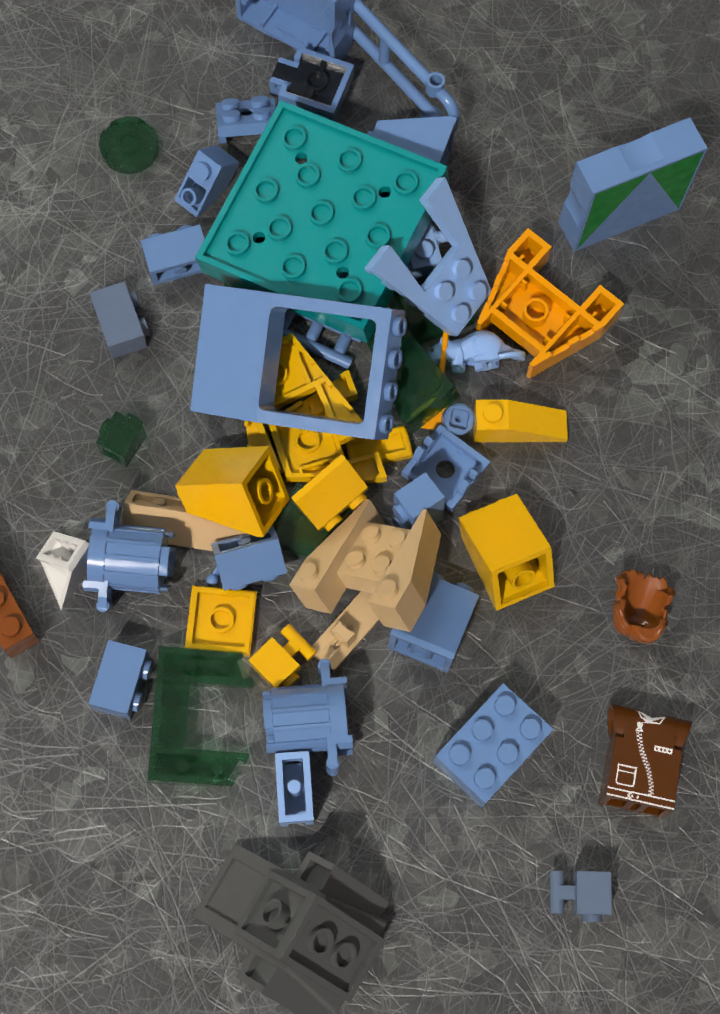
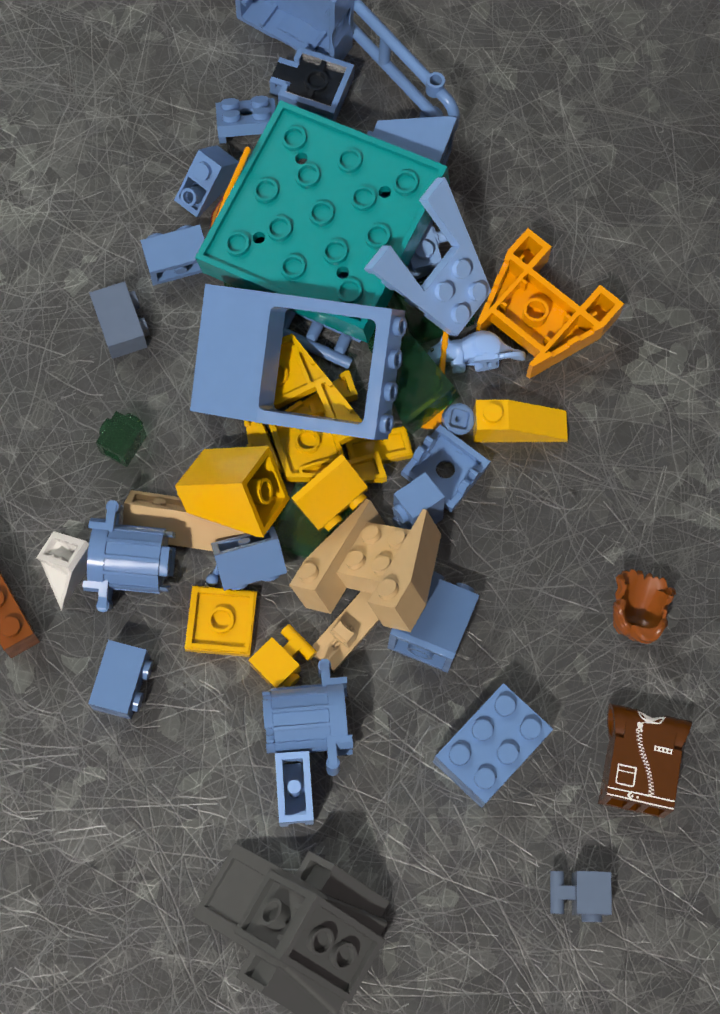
clear green tile [99,116,159,174] -> none
clear green wedge [146,646,254,787] -> none
yellow slope [458,494,555,611] -> none
medium blue tile [558,117,708,252] -> none
none -> light orange piece [209,147,251,230]

